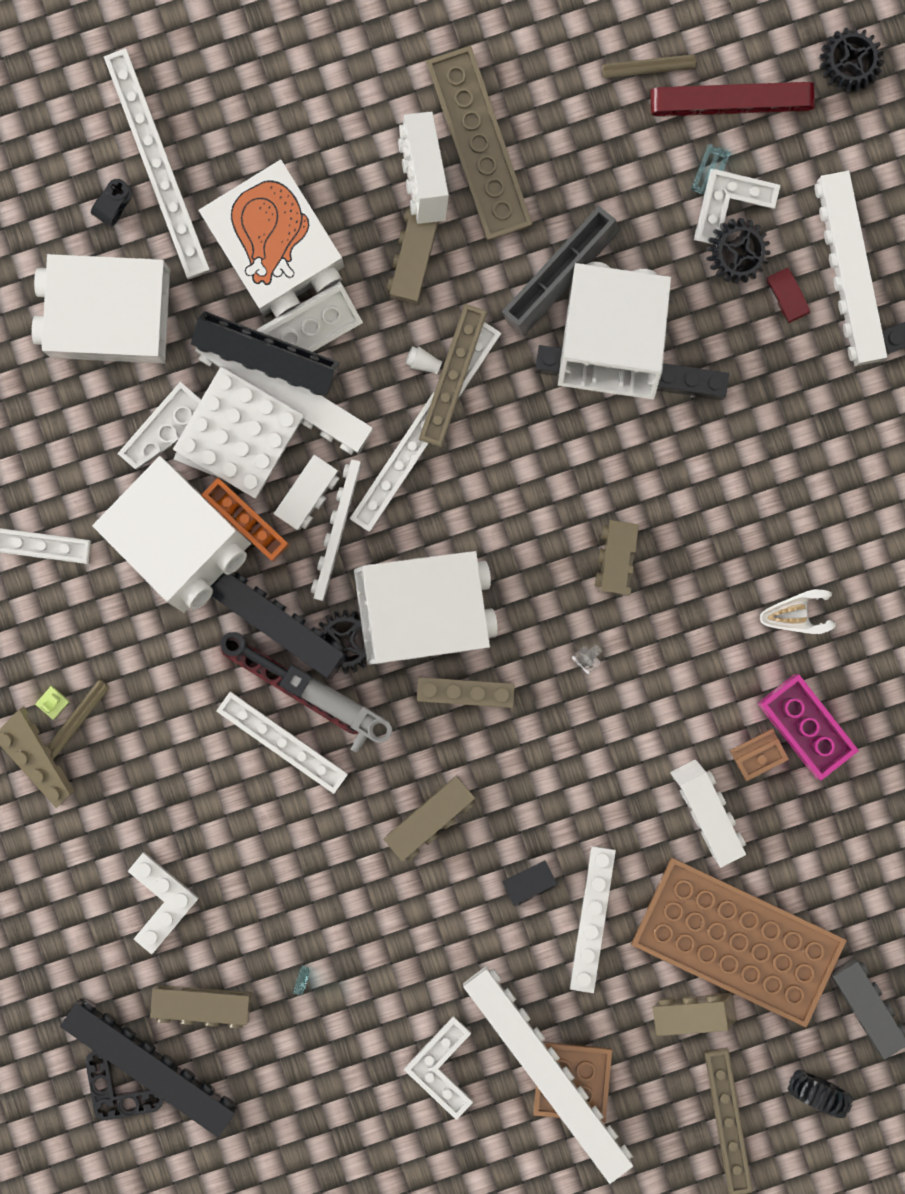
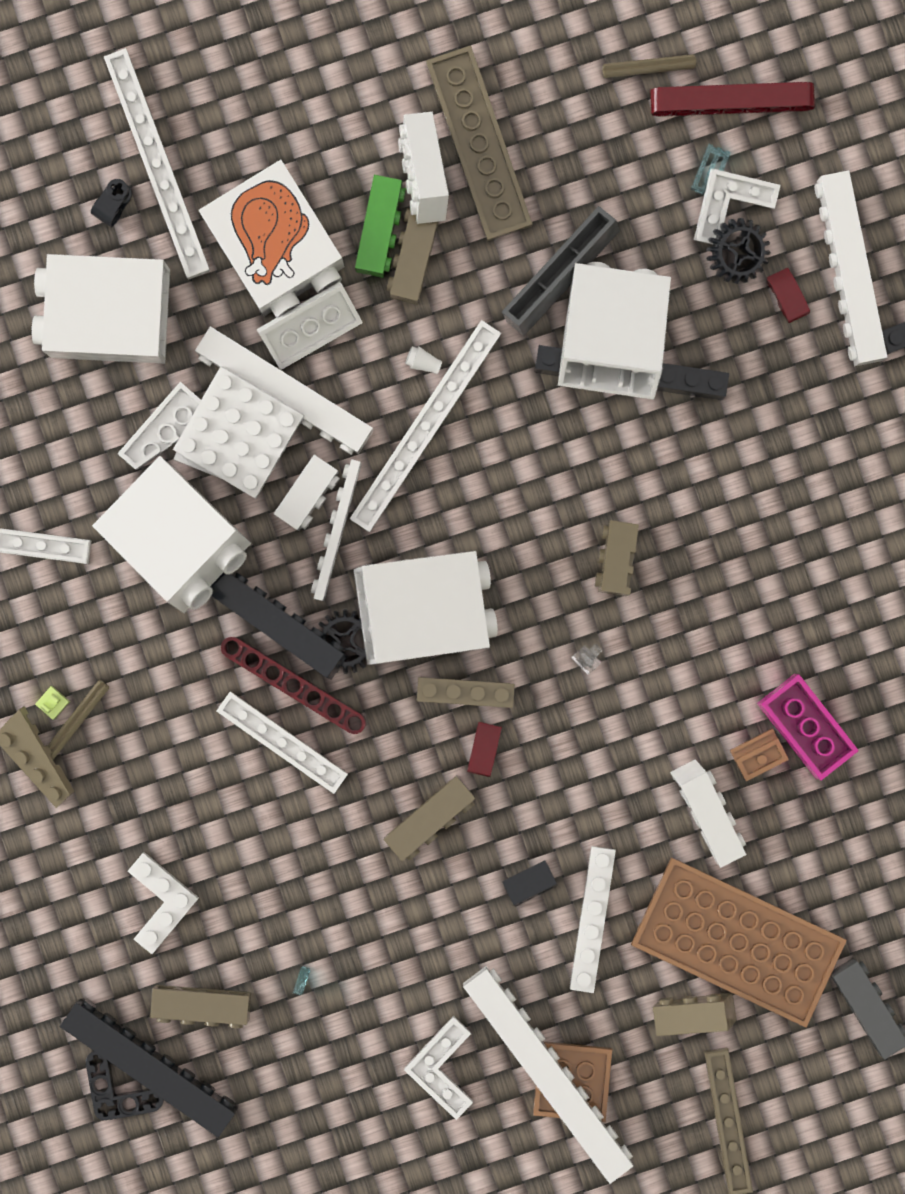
black brick [190,311,340,396] -> none
orange brick [201,478,290,562] -> none
light grey piece [220,632,392,753] -> none
dark tan tile [419,304,487,448] -> none
white animal [760,589,836,634] -> none
black gear [787,1070,854,1118] -> none
black gear [819,27,884,93] -> none
none -> bright green brick [355,175,406,278]
none -> dark red slope [467,722,502,777]

